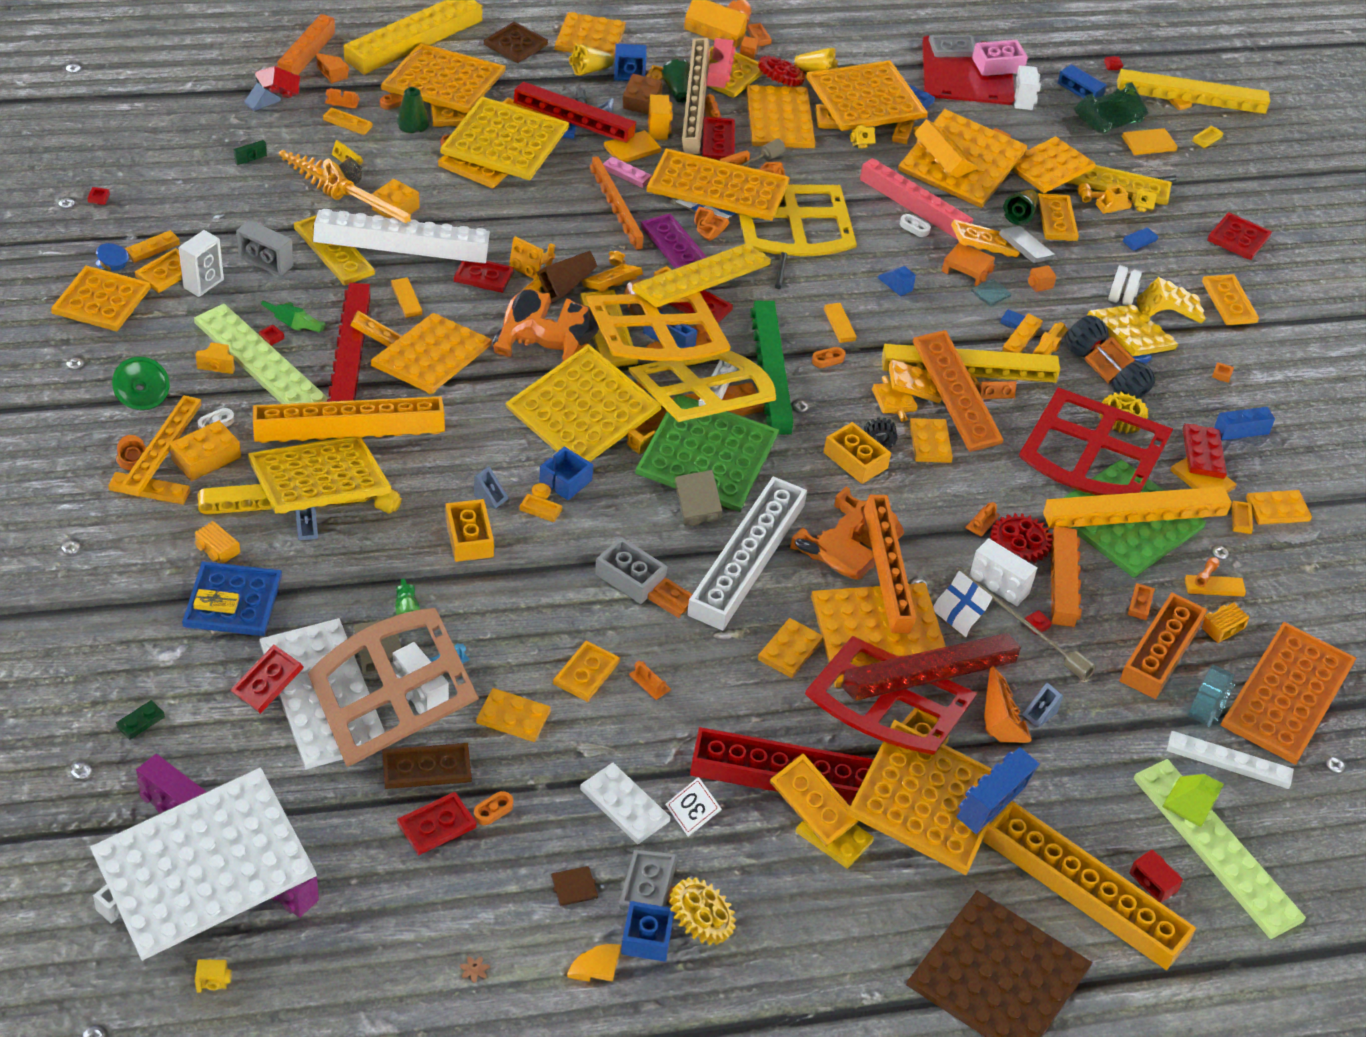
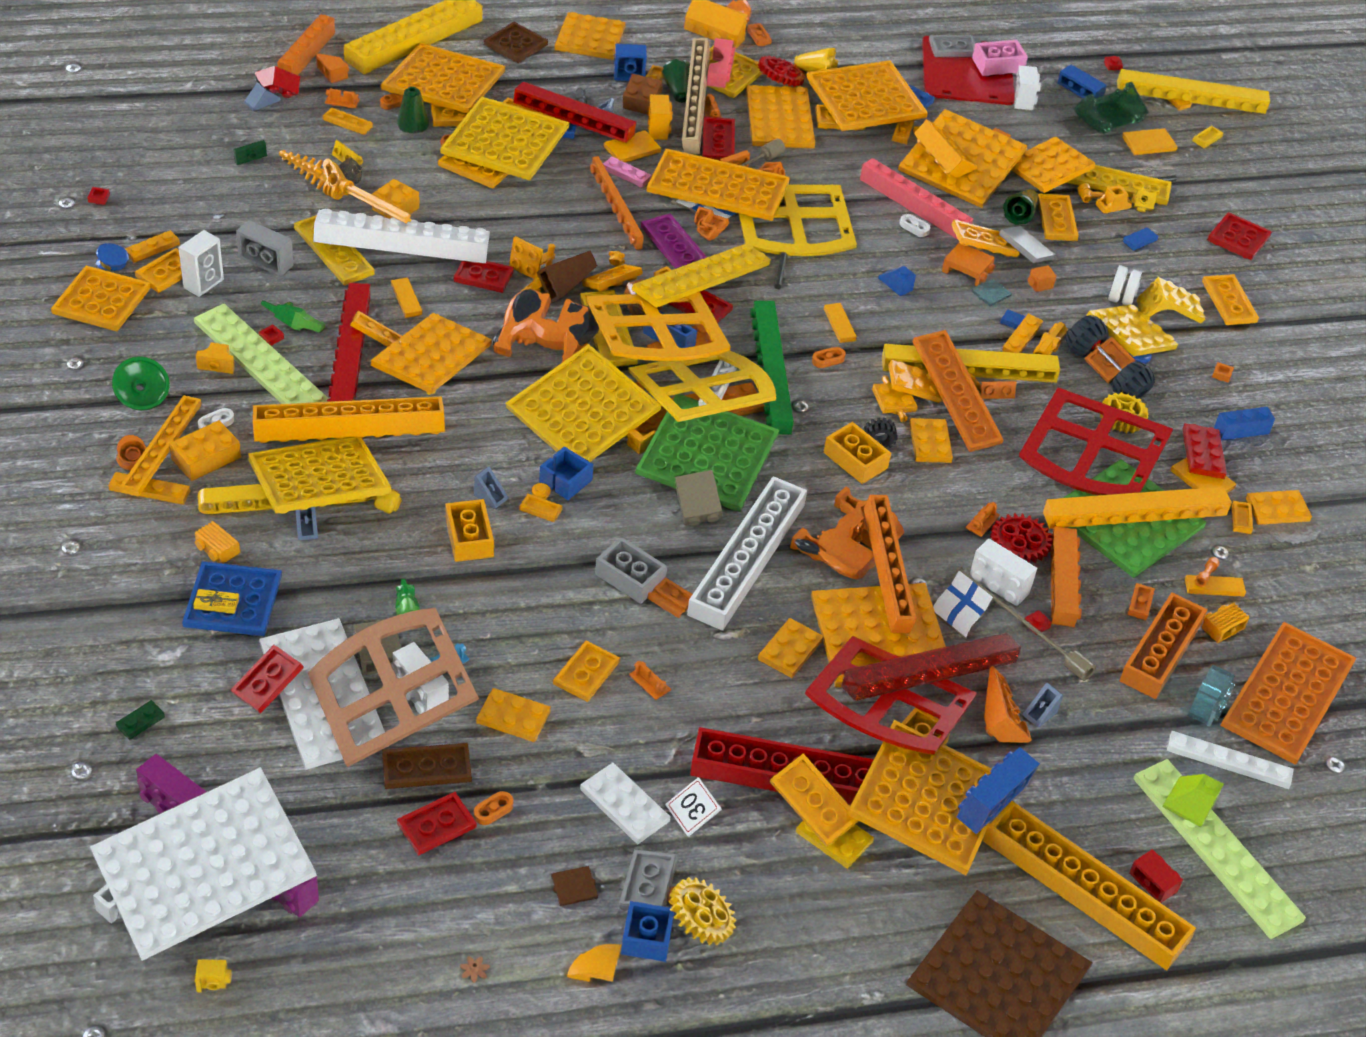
yellow cone [569,44,614,76] -> none
orange brick [740,36,759,60] -> none
yellow brick [850,125,875,149] -> none

